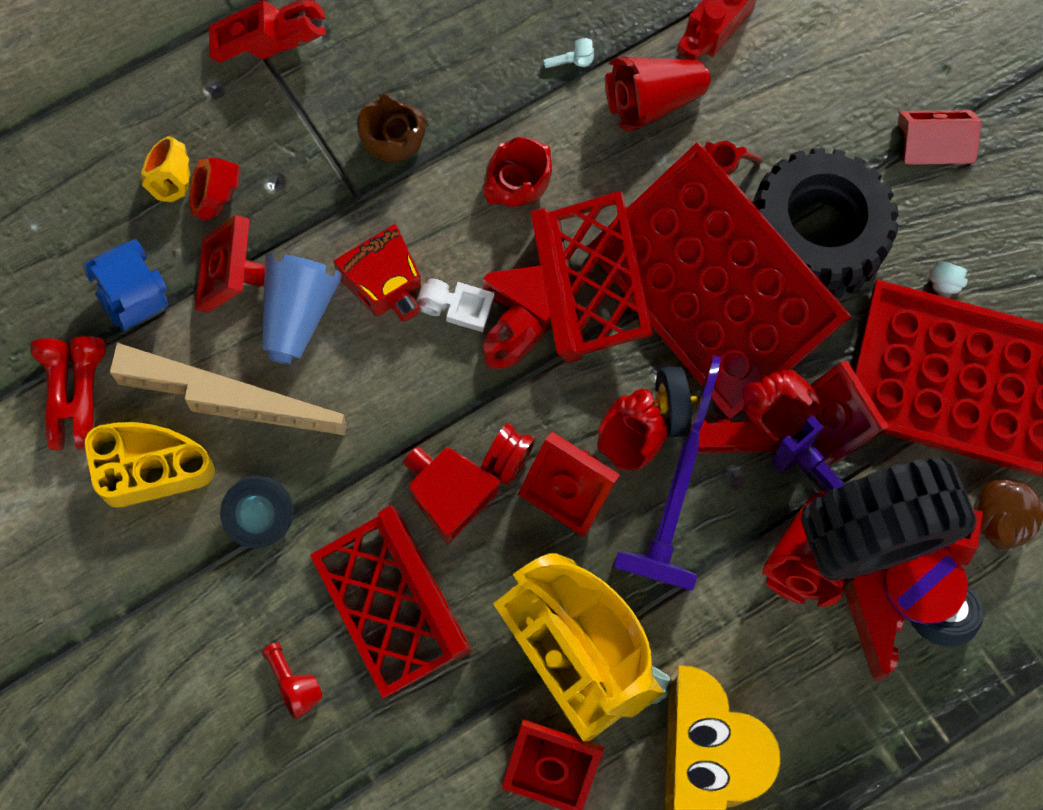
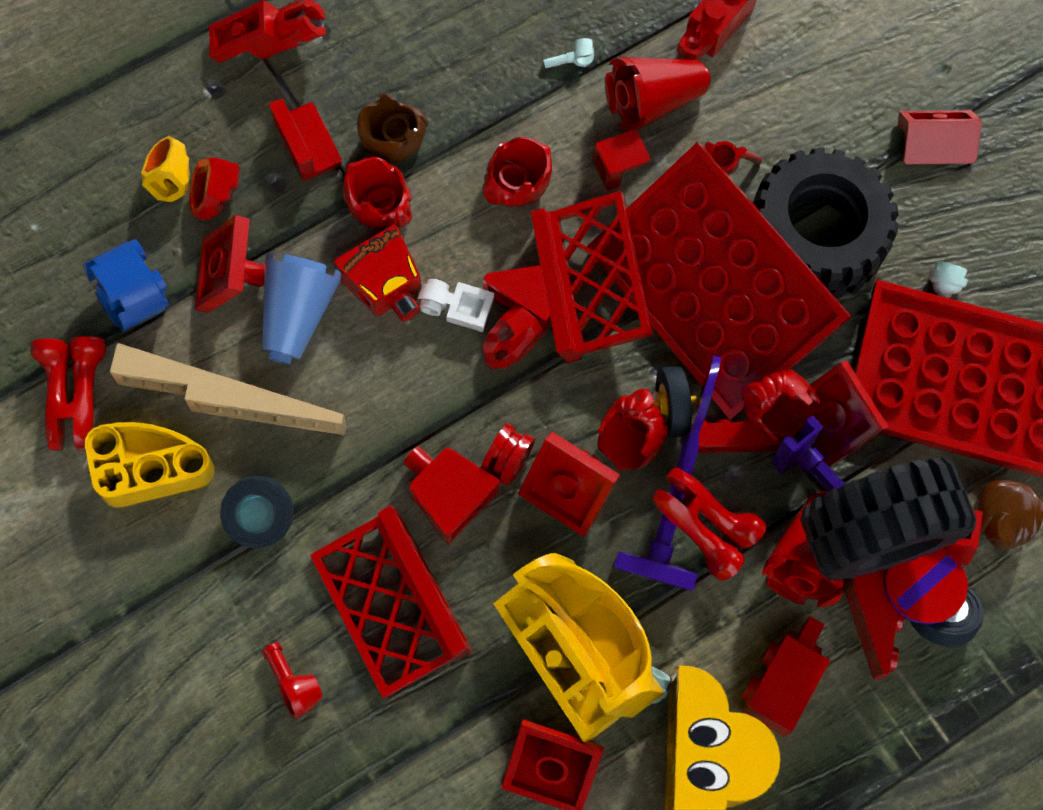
none -> red panel [269,98,342,181]
none -> red hair [343,157,412,228]
none -> red panel [592,129,650,191]
none -> red piece [652,468,766,581]
none -> red hinge [741,616,831,737]

